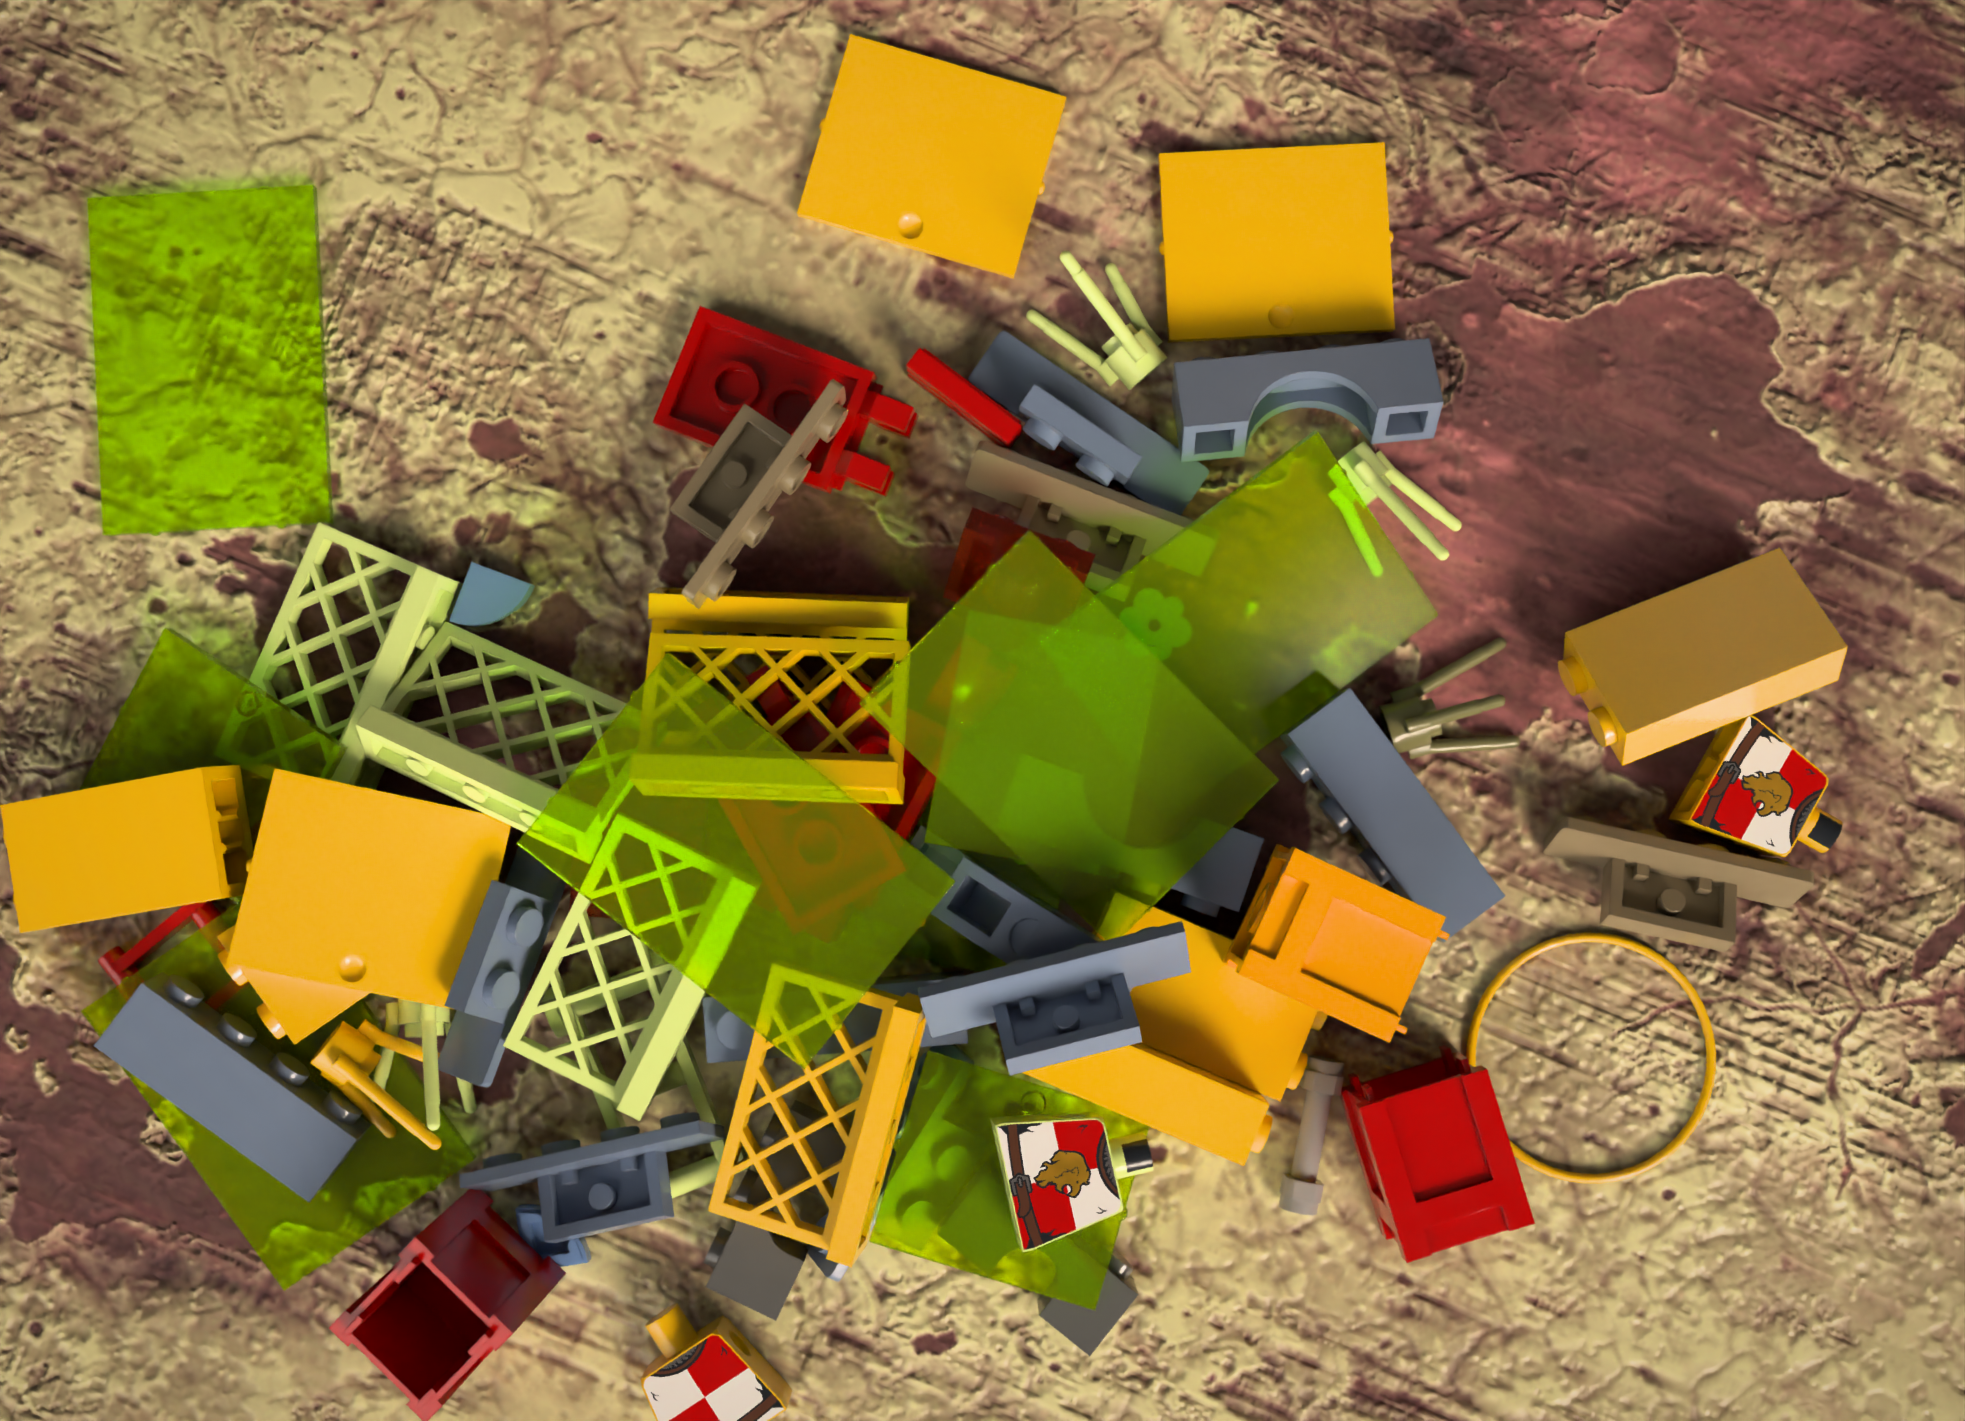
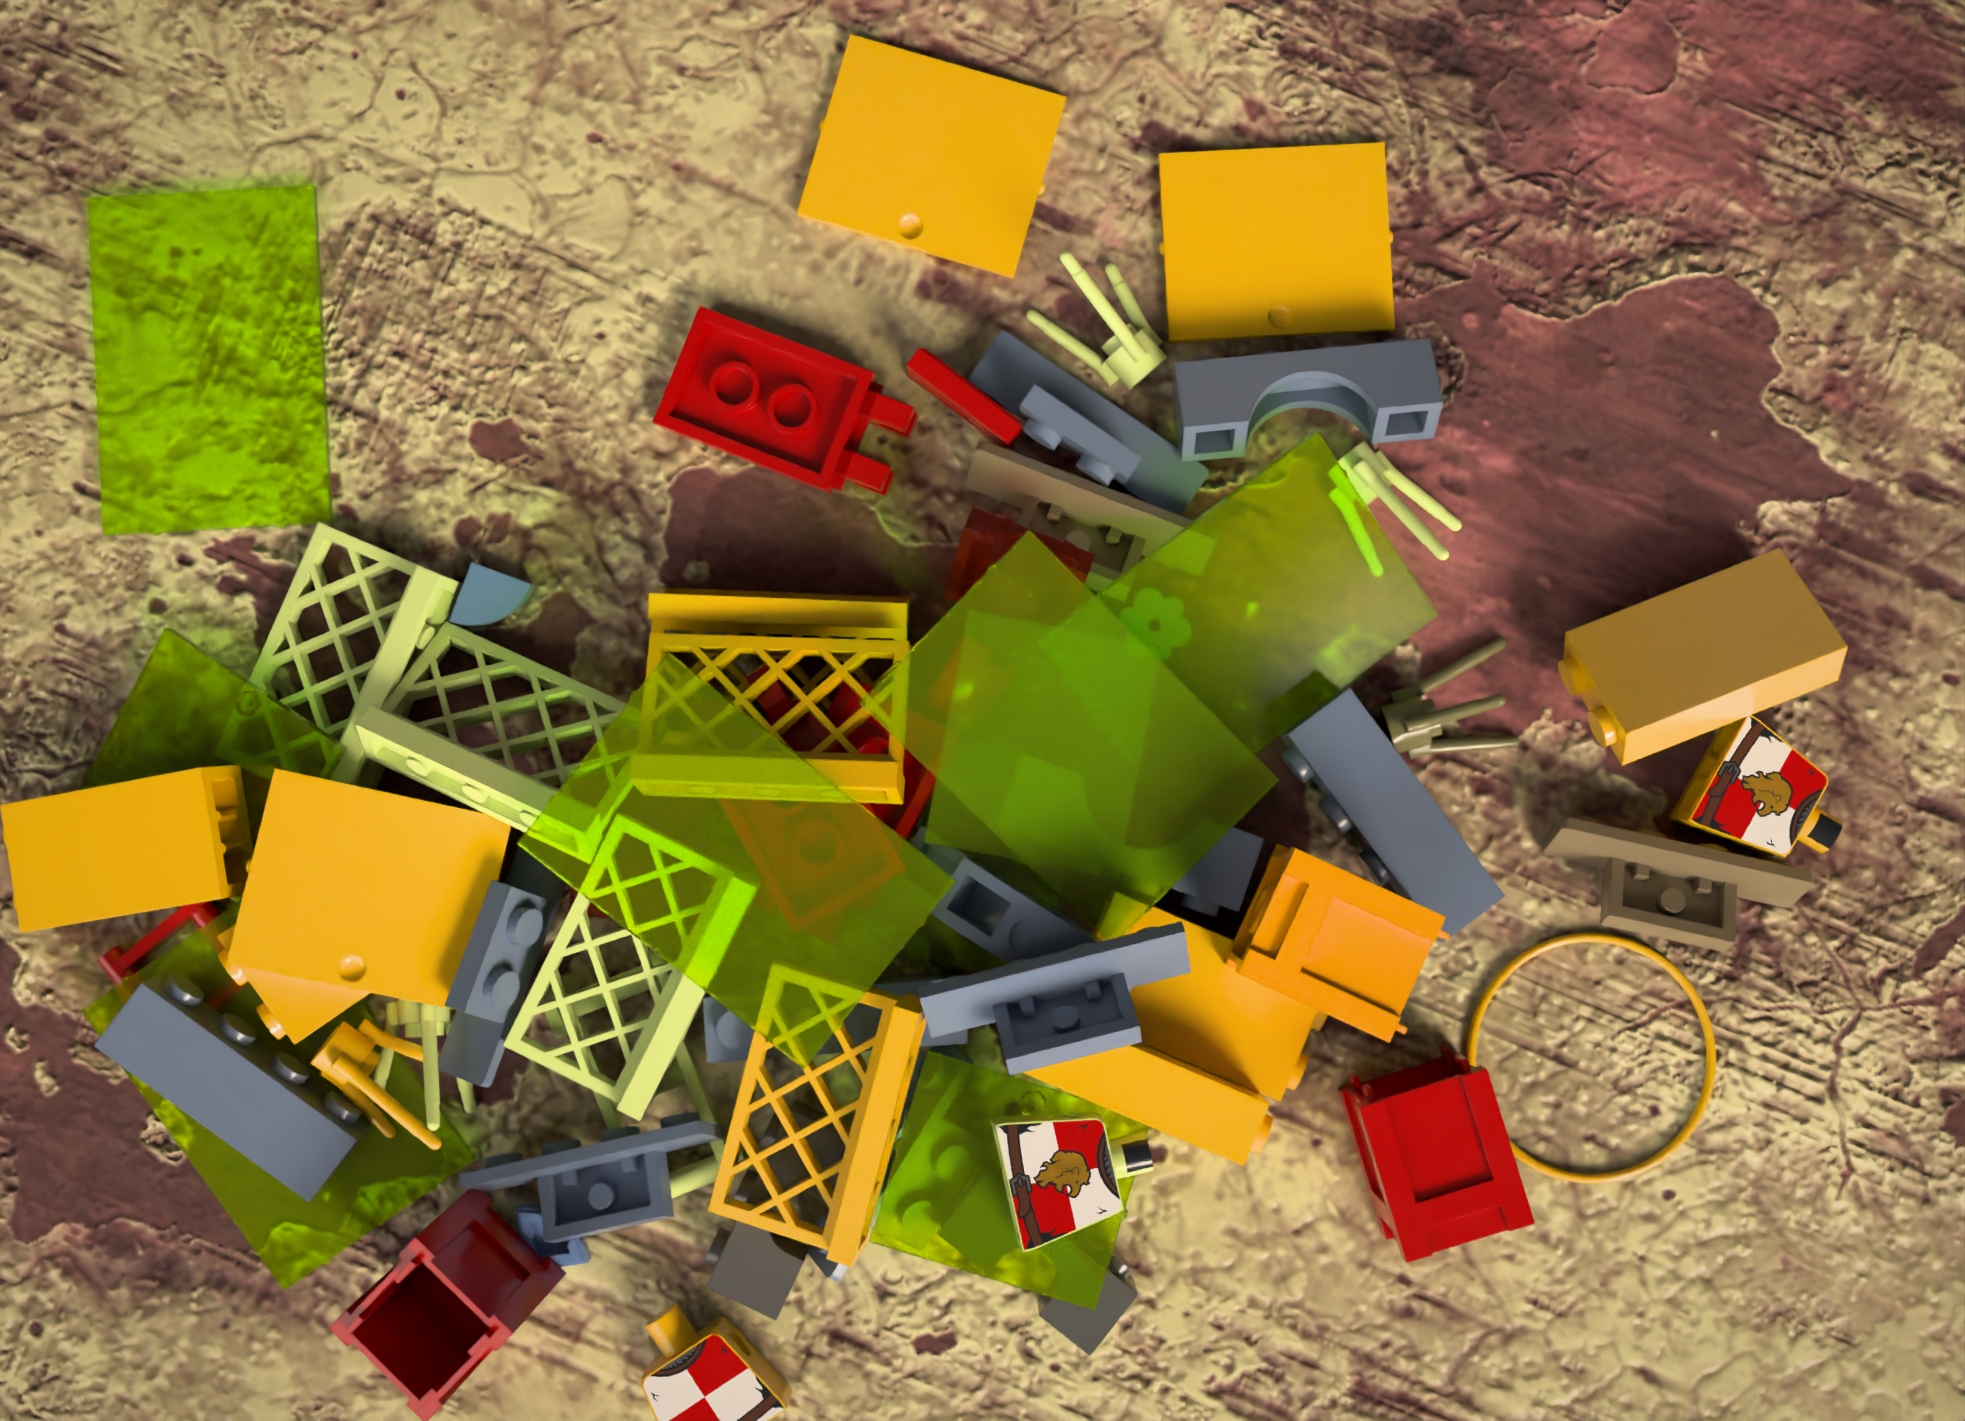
dark tan bracket [670,379,848,609] -> none
light grey bar [1279,1055,1345,1216] -> none

